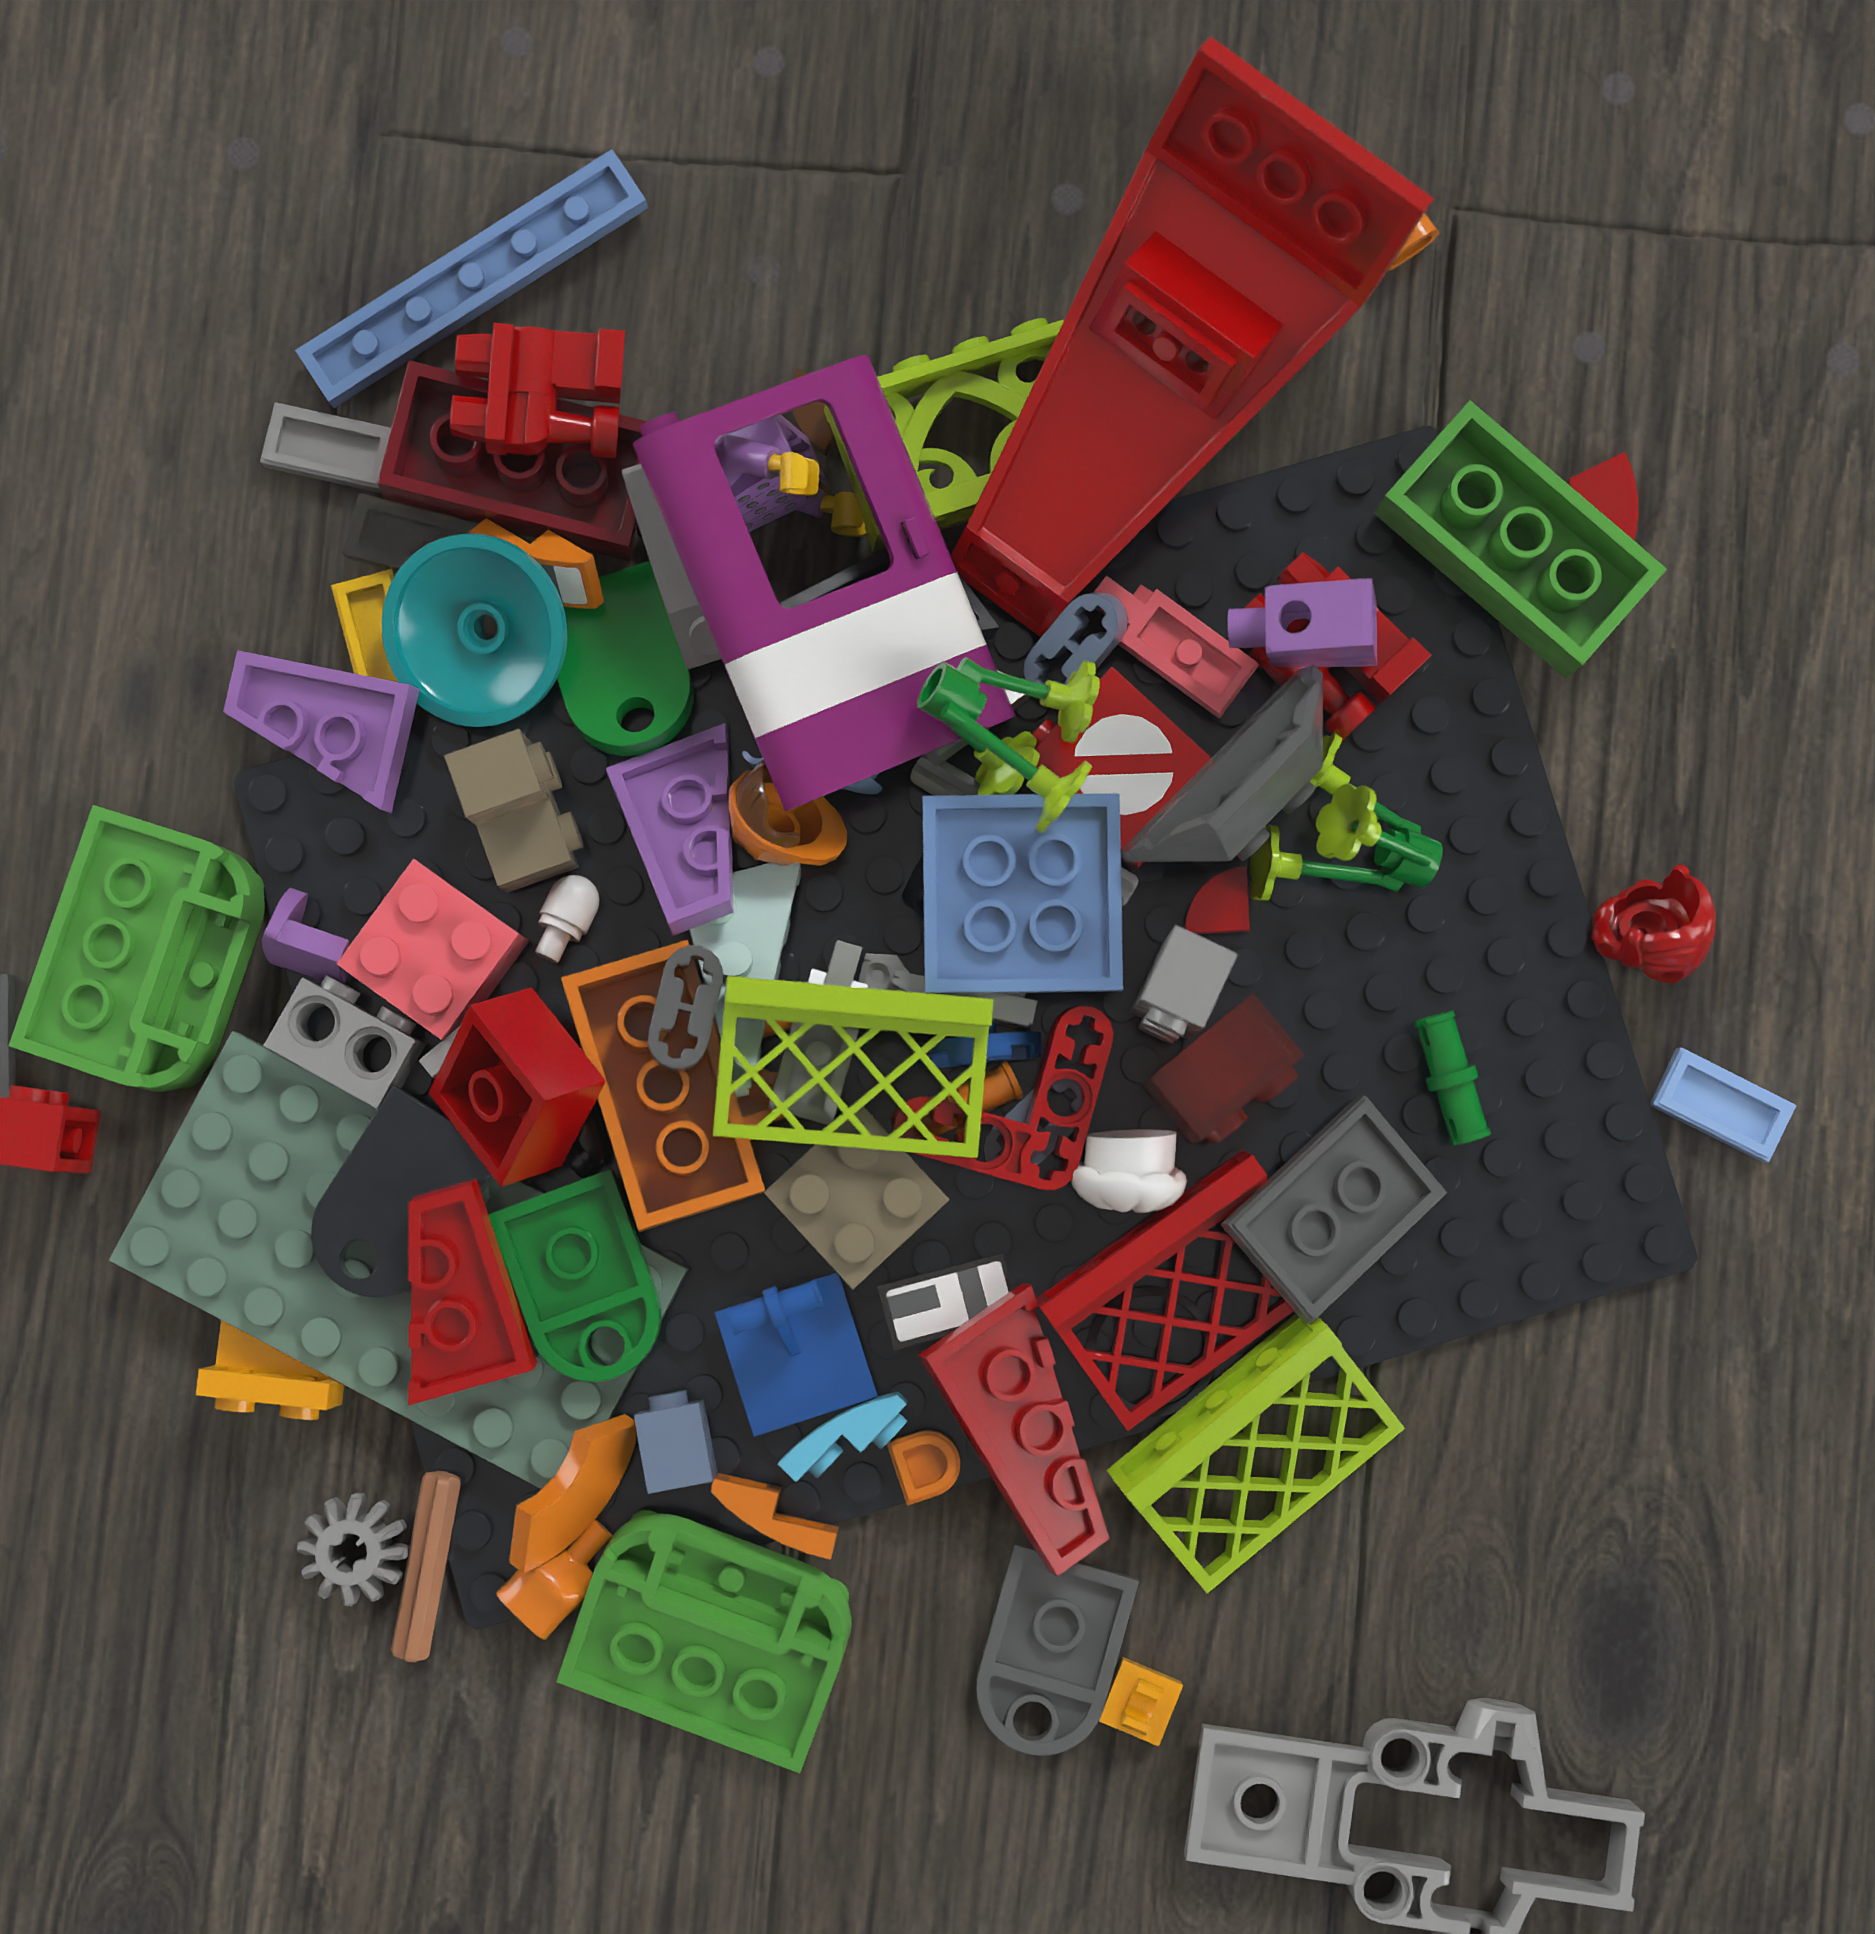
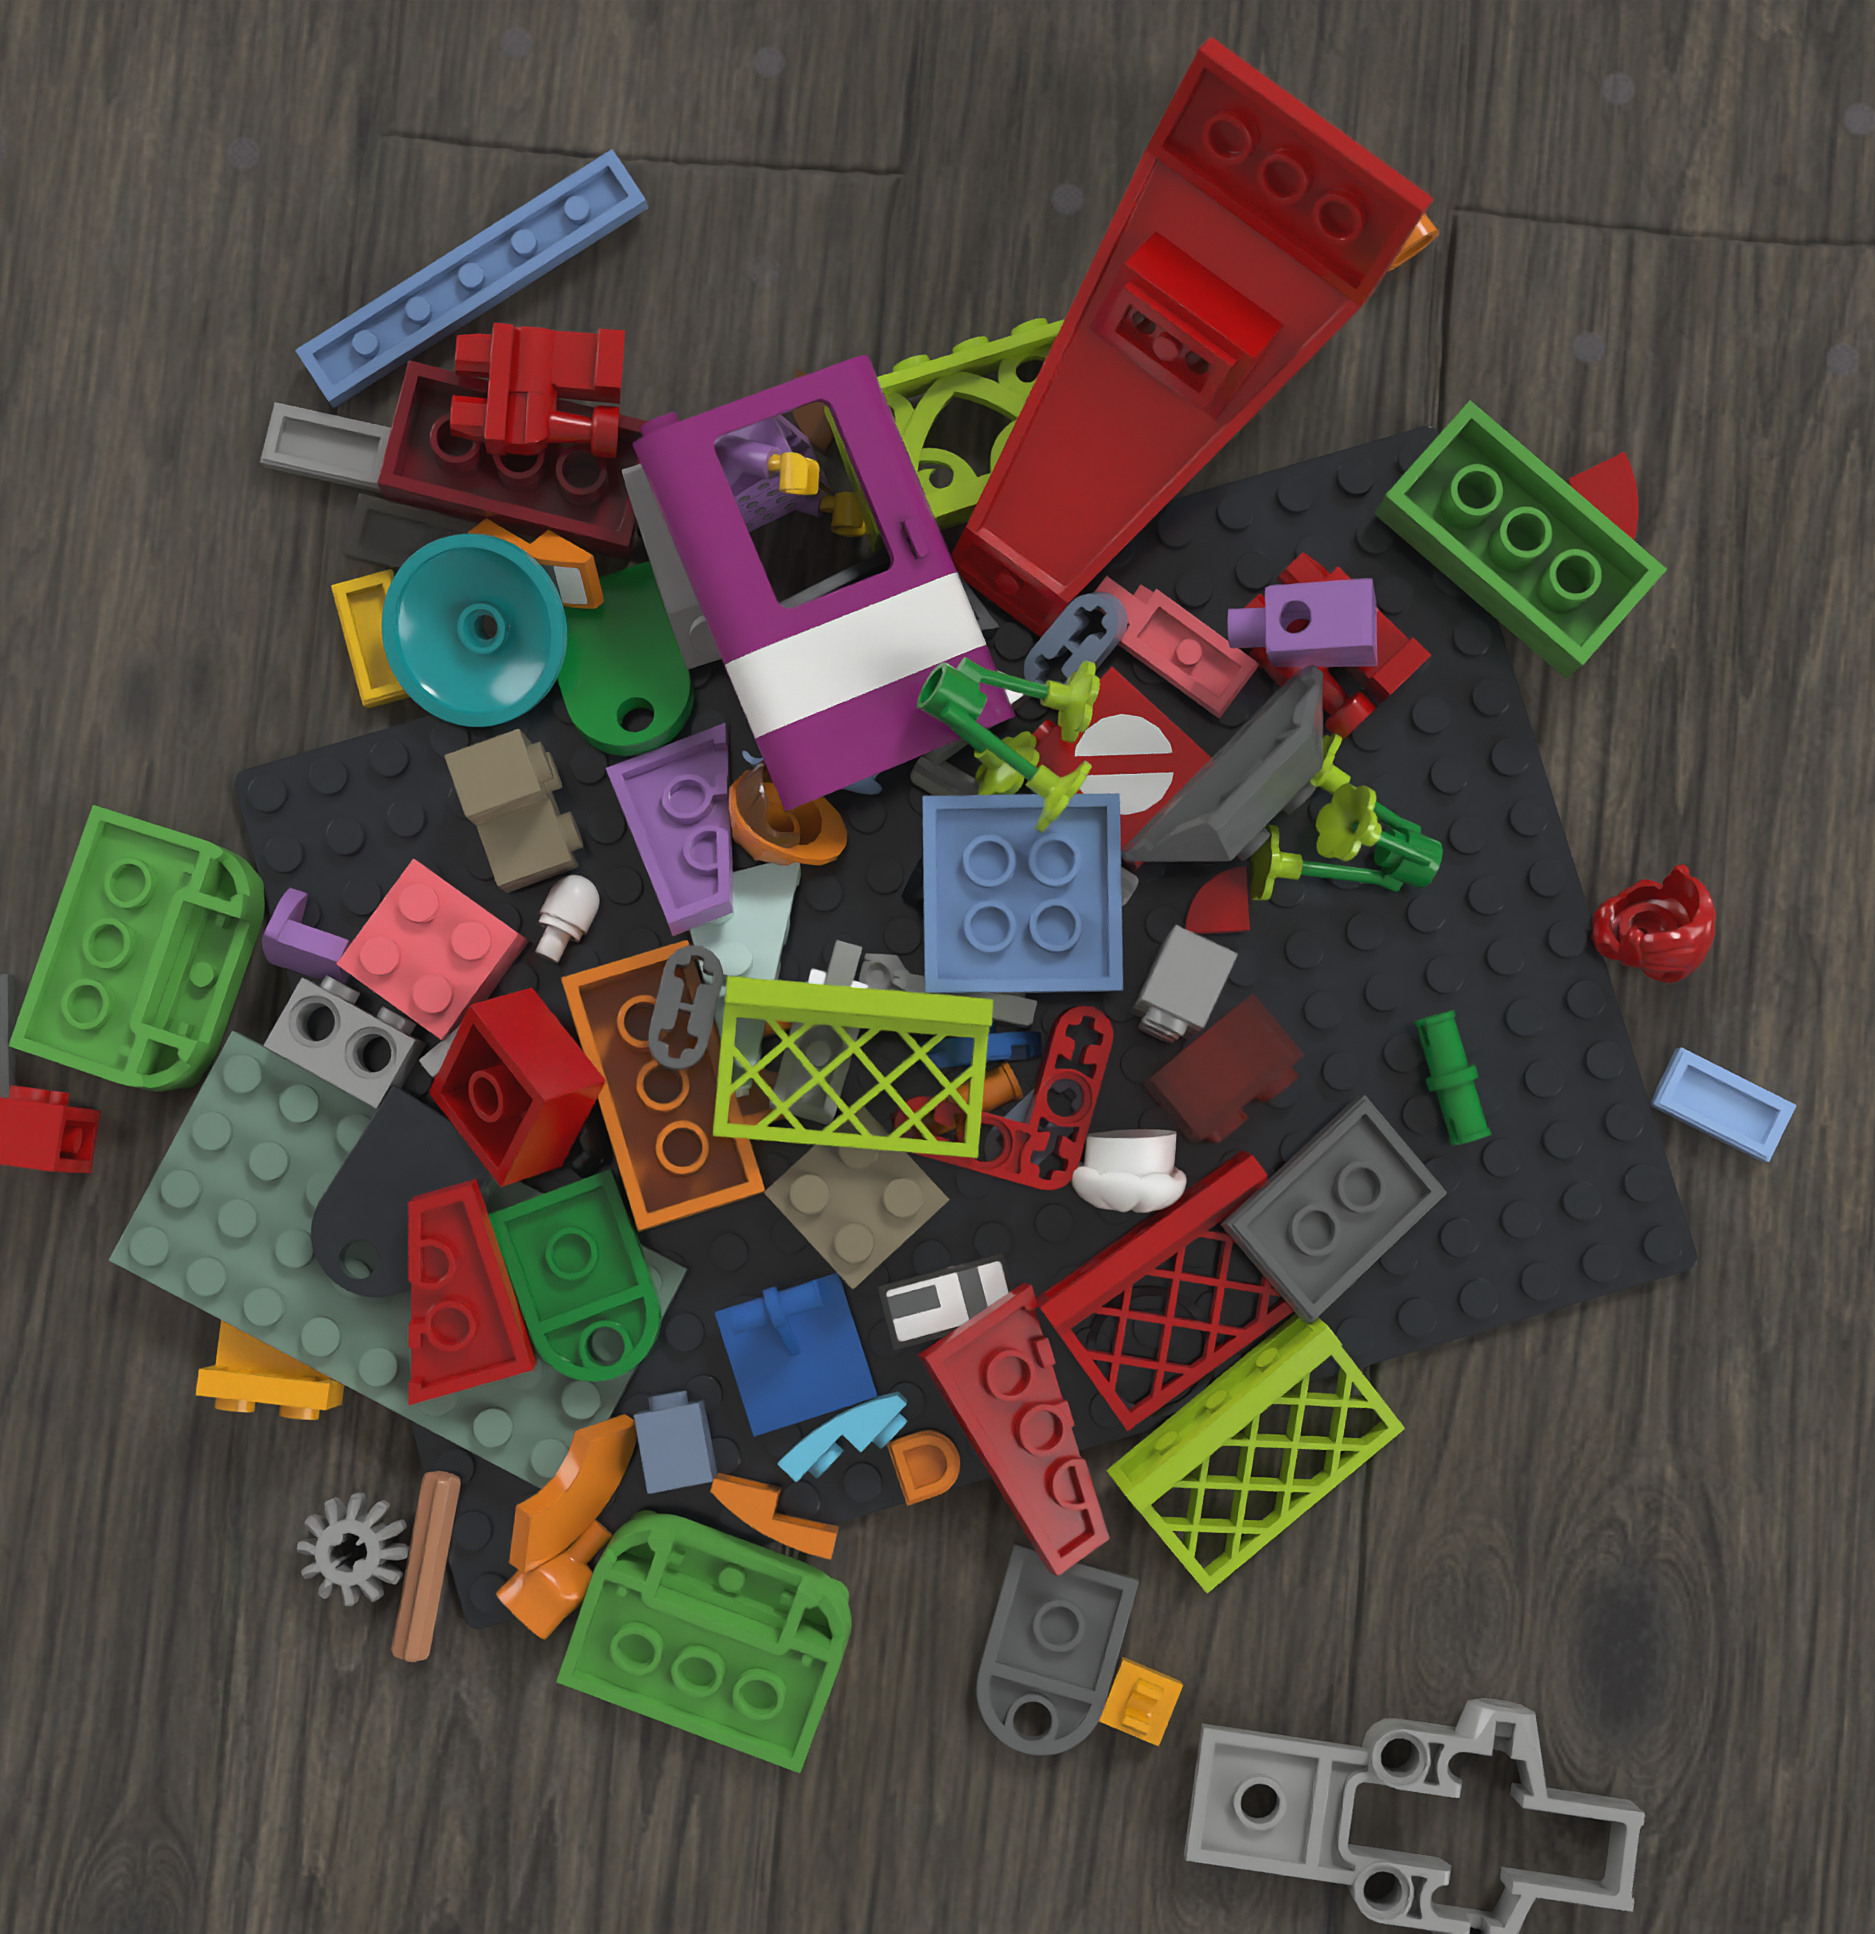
medium lavender wing [223,650,420,813] -> none

